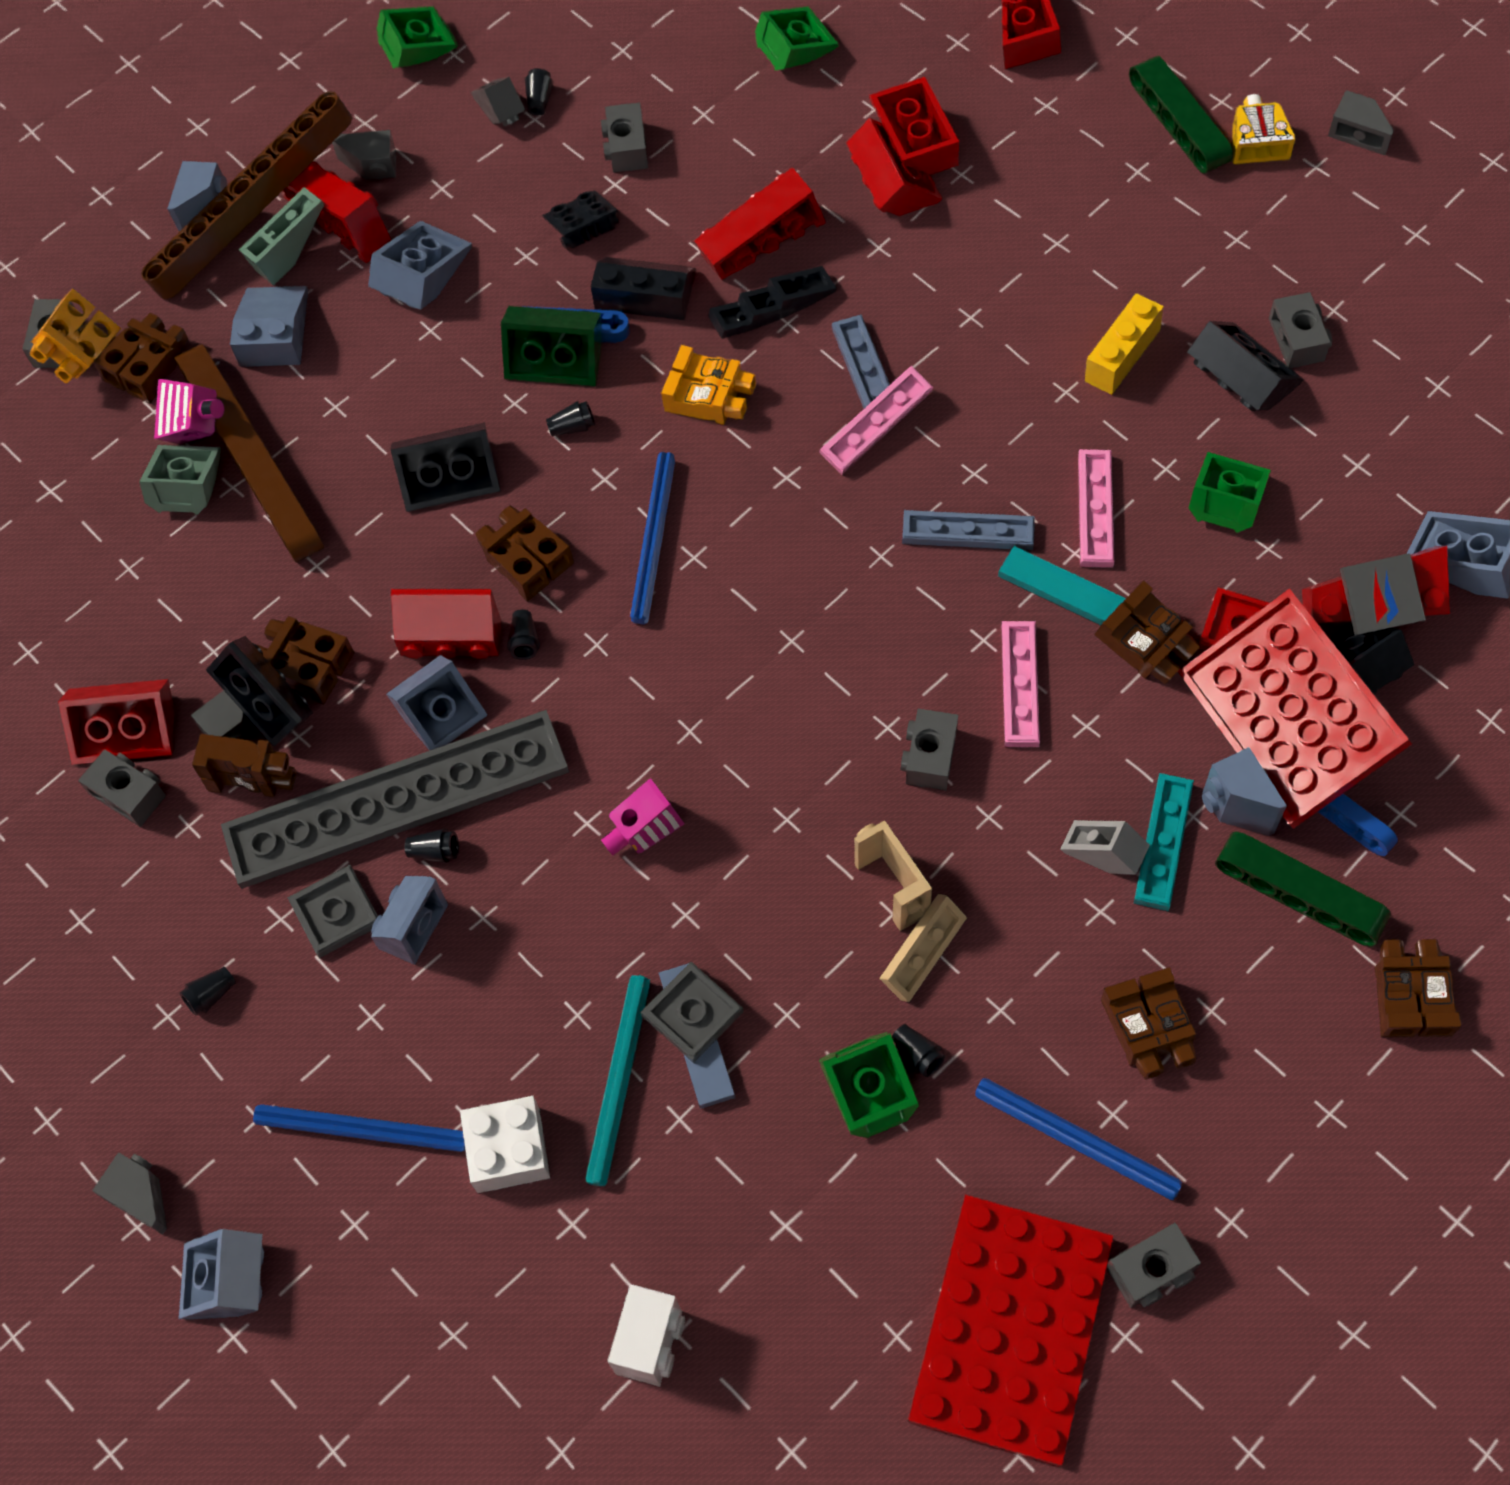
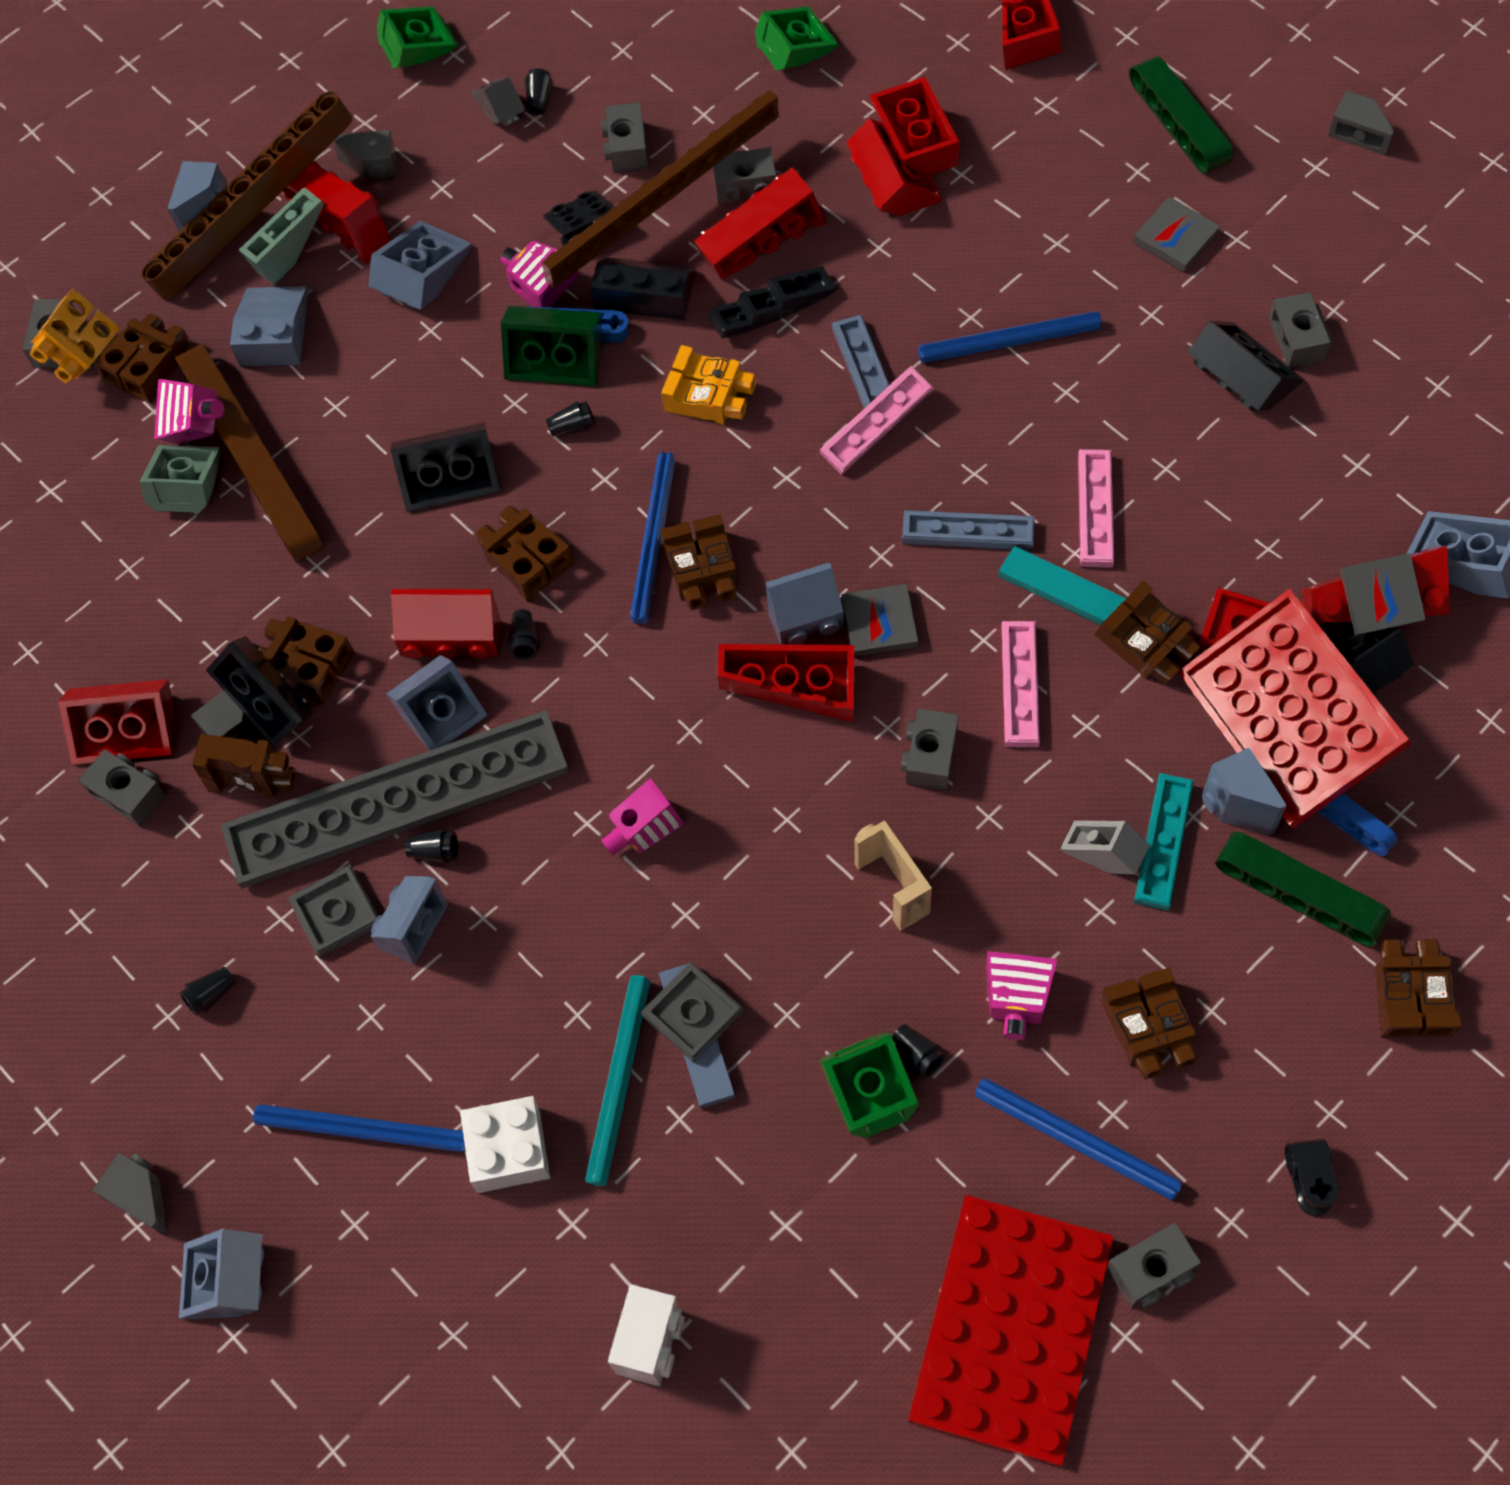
tan plate [879,894,967,1002] -> none
yellow brick [1085,293,1164,395] -> none
green slope [1188,452,1271,533] -> none
torso [1232,94,1295,164] -> none
none -> dark pink torso [501,241,579,307]
none -> reddish brown plate [542,90,779,289]
none -> reddish brown hips [660,514,738,610]
none -> dark grey brick [713,147,776,203]
none -> red wedge [717,644,854,723]
none -> sand blue slope [766,562,844,645]
none -> dark grey tile [841,584,919,657]
none -> blue axle [918,311,1102,363]
none -> dark pink torso [986,951,1057,1040]
none -> dark grey tile [1133,197,1220,272]
none -> black piece [1284,1138,1339,1216]

